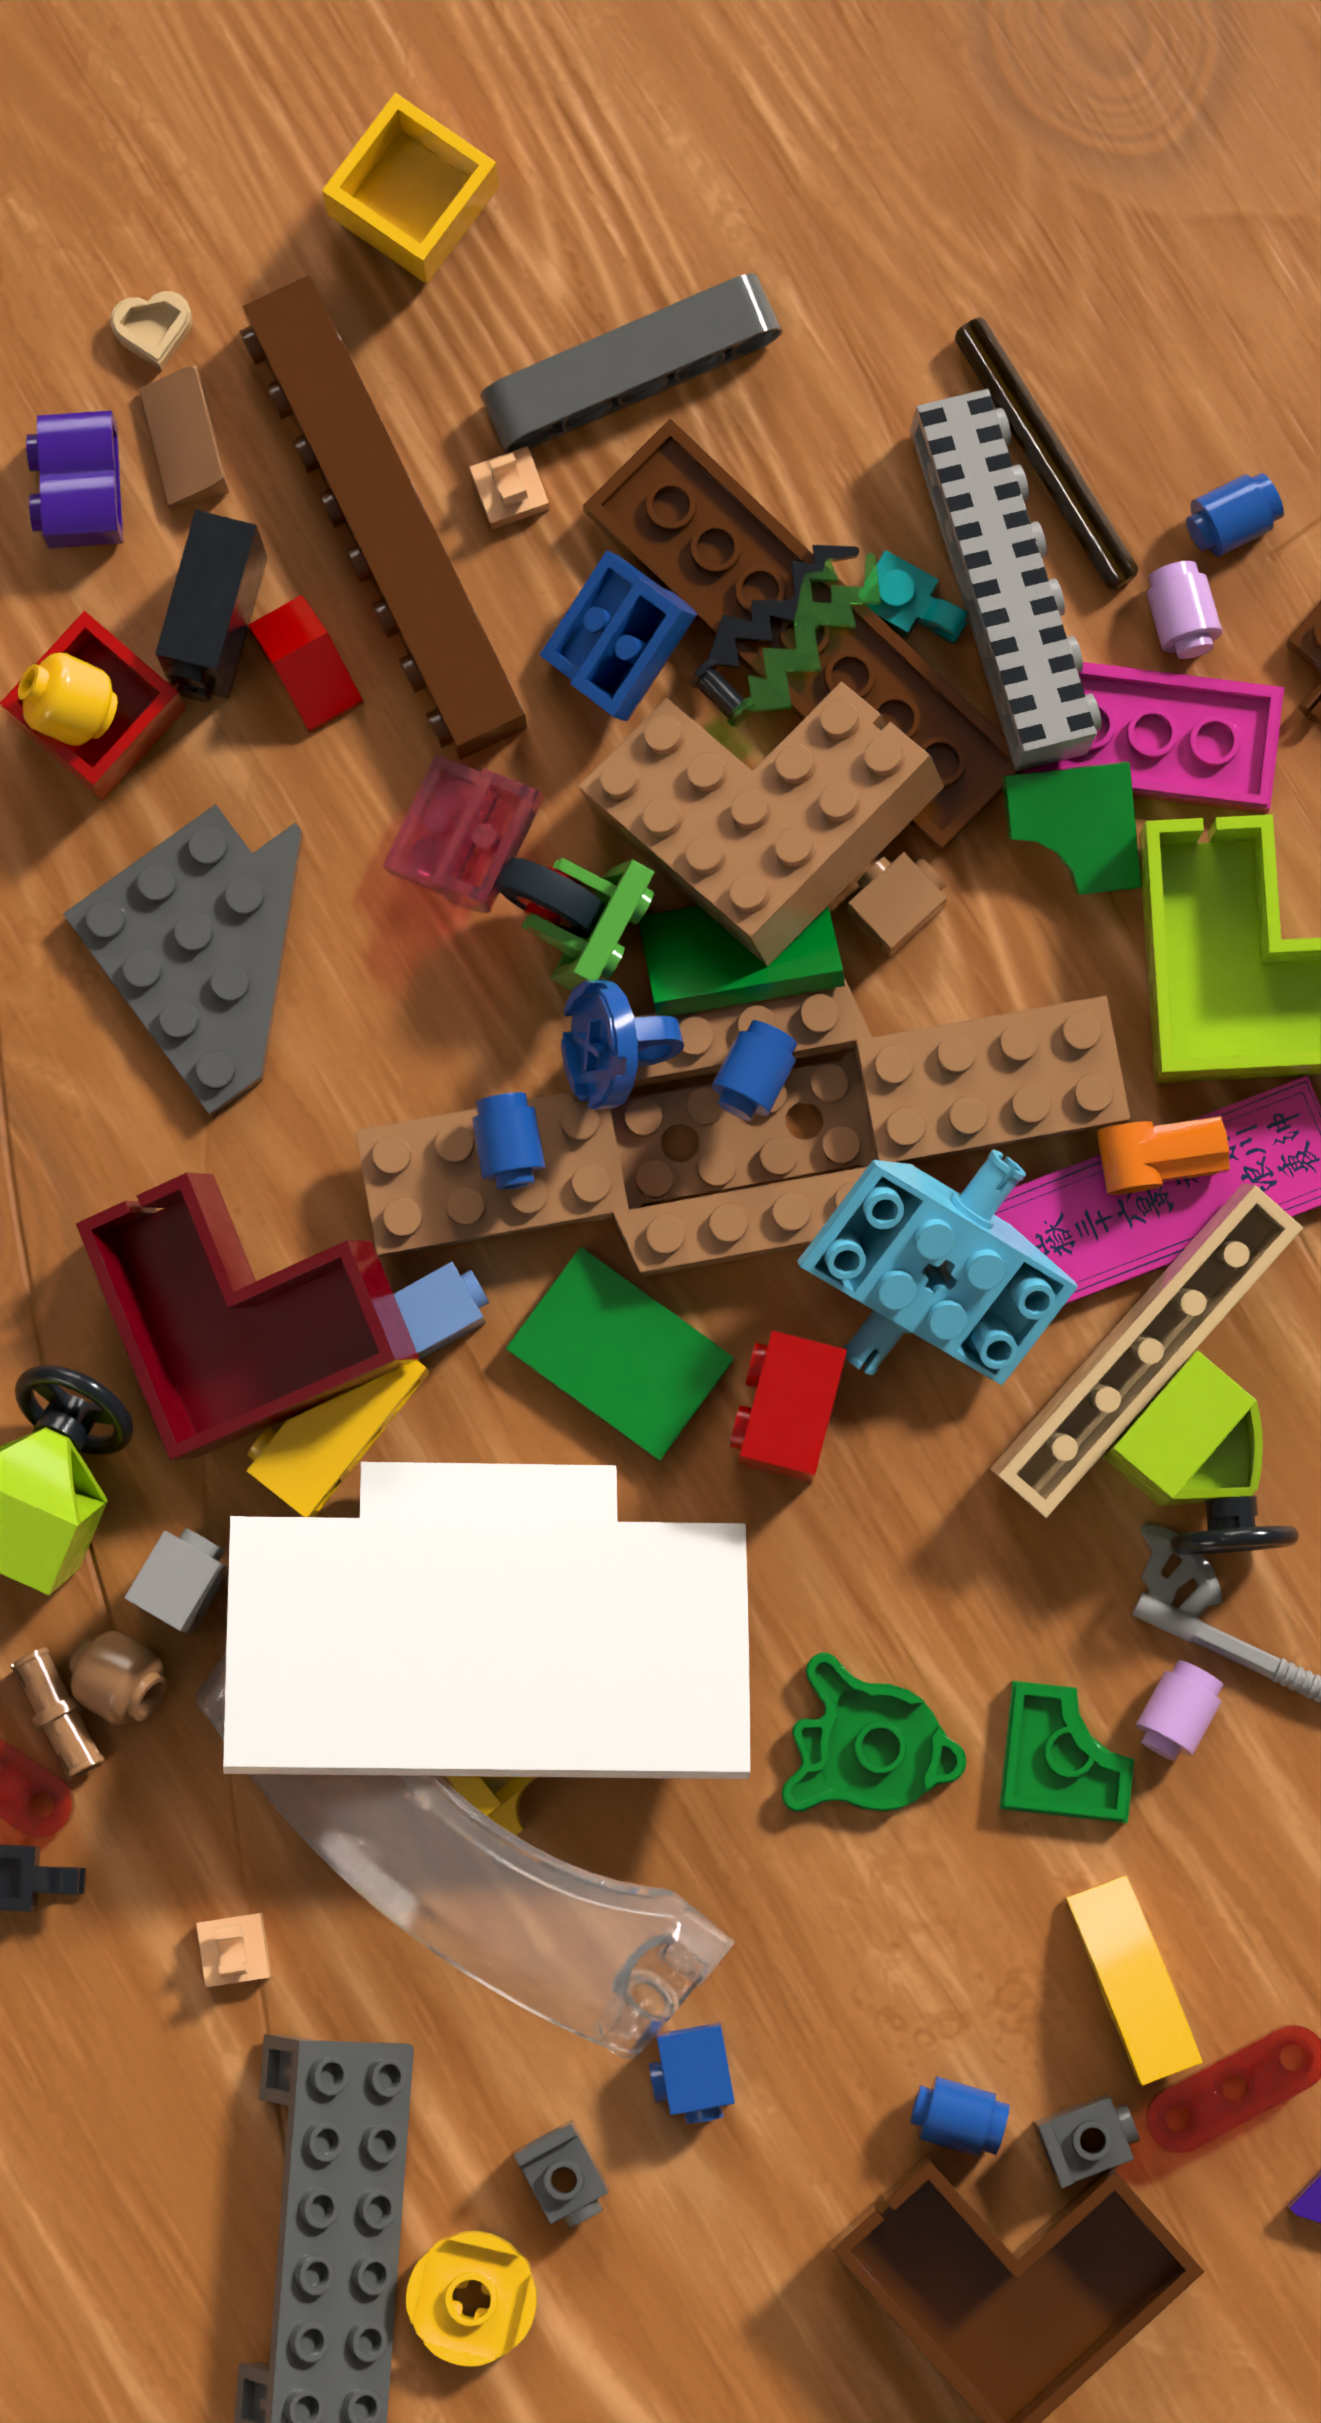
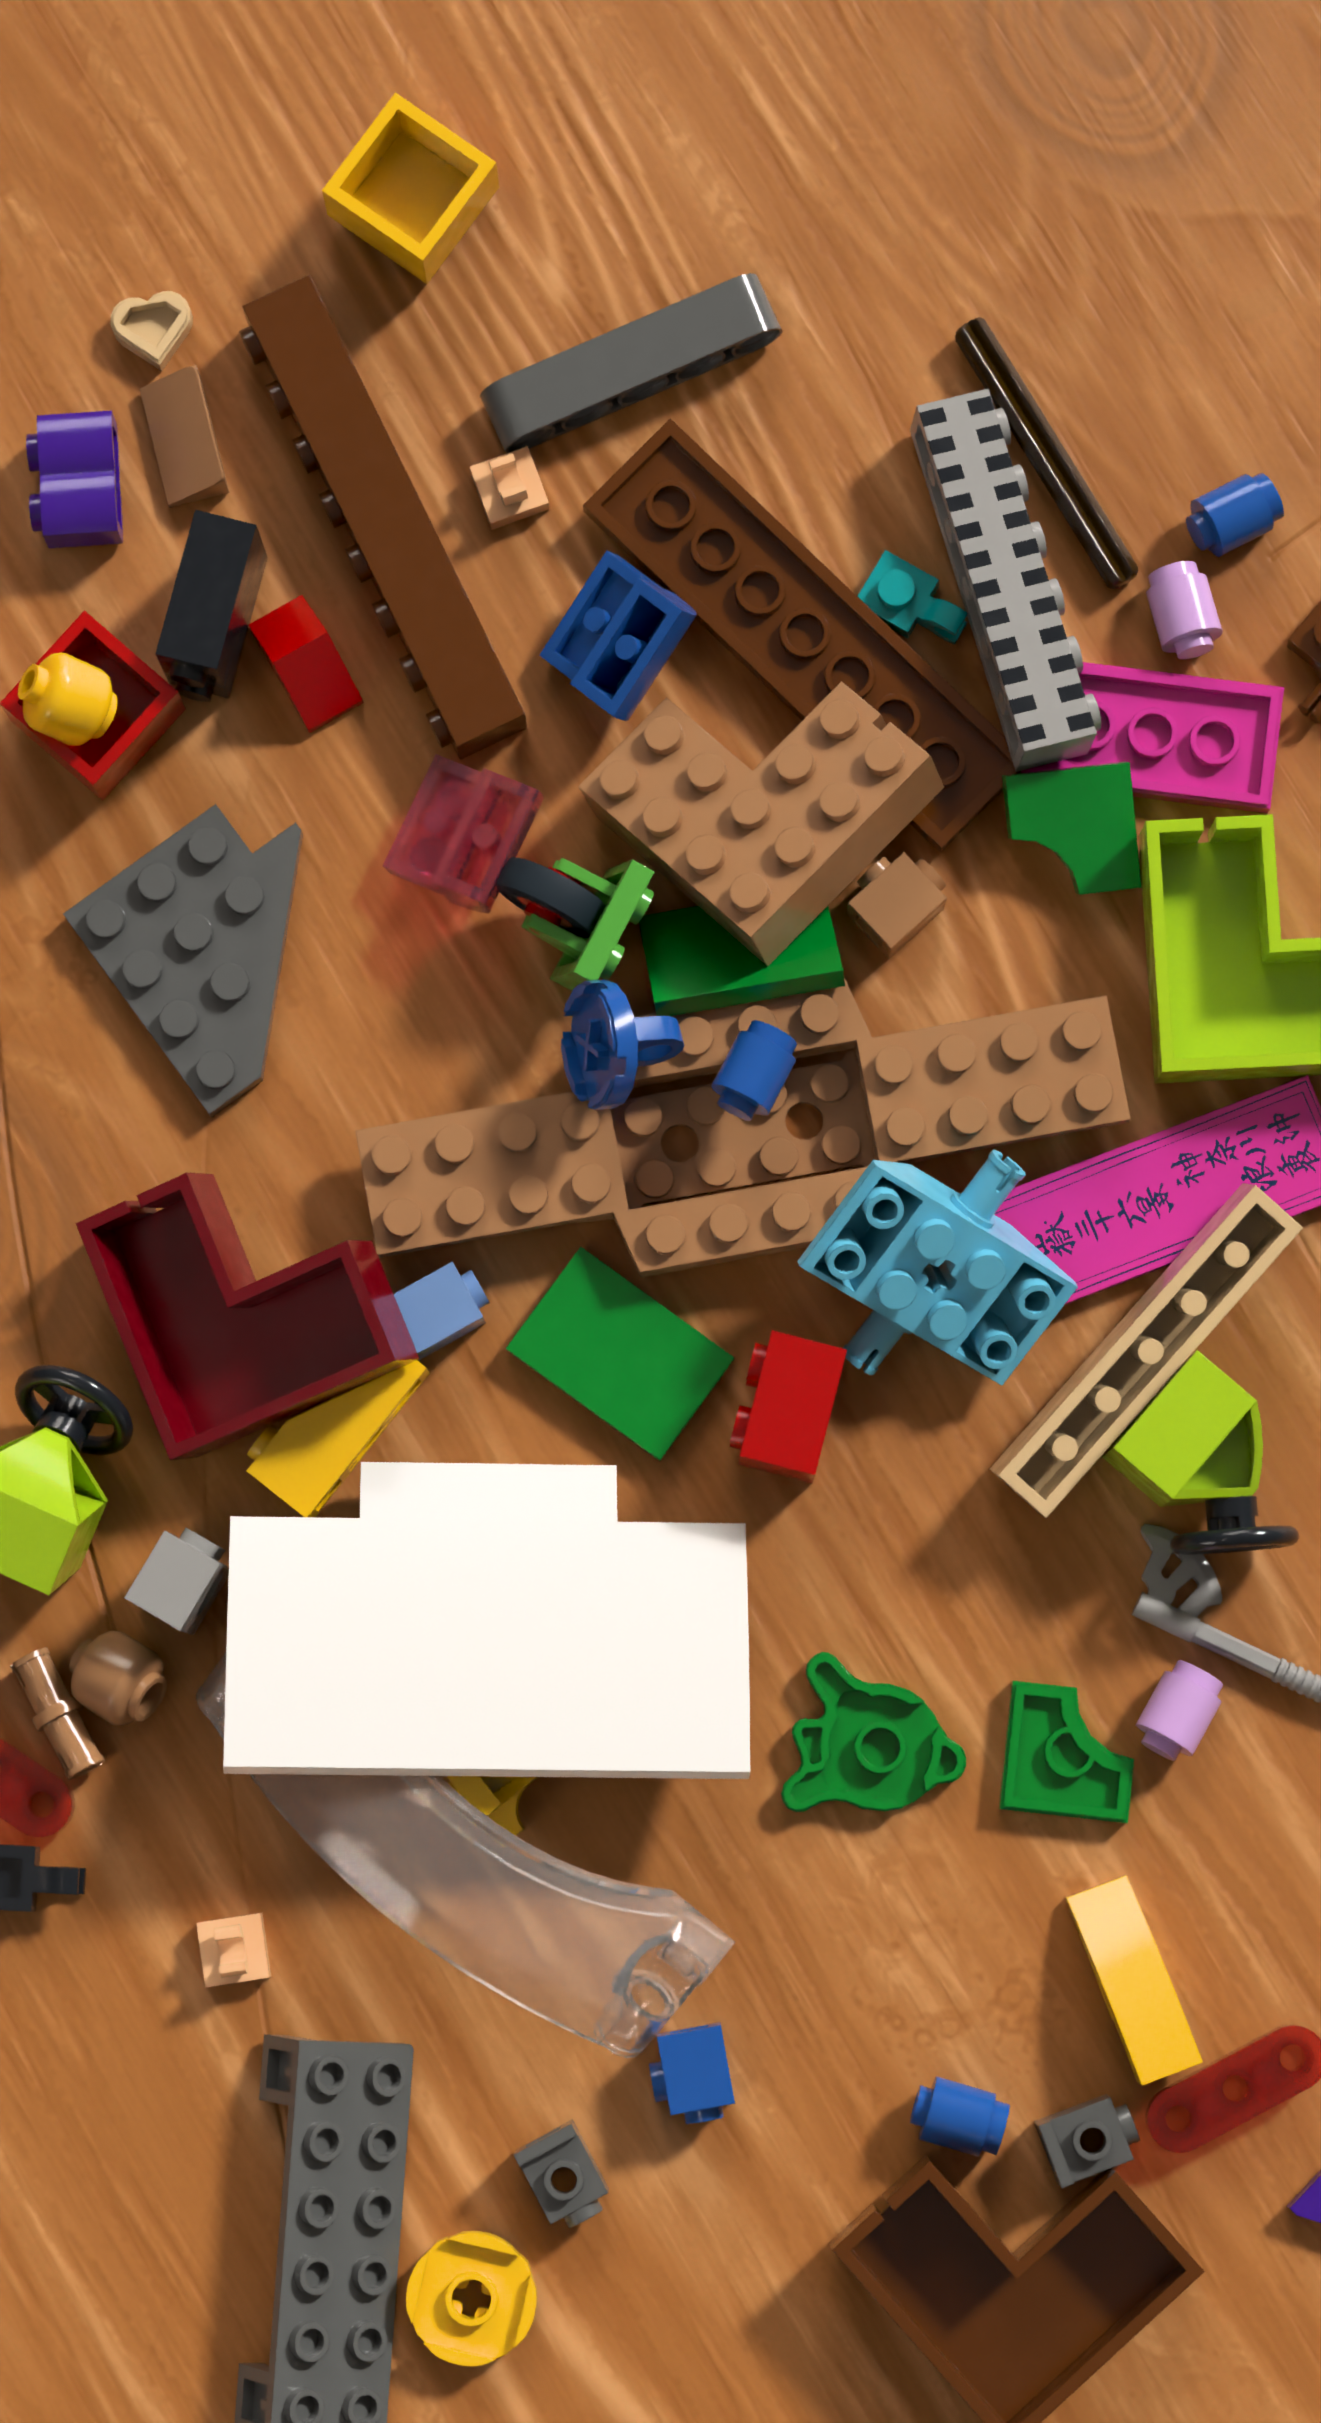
blue brick [472,1092,546,1190] -> none
piece [689,545,881,727] -> none
orange piece [1097,1116,1230,1195] -> none

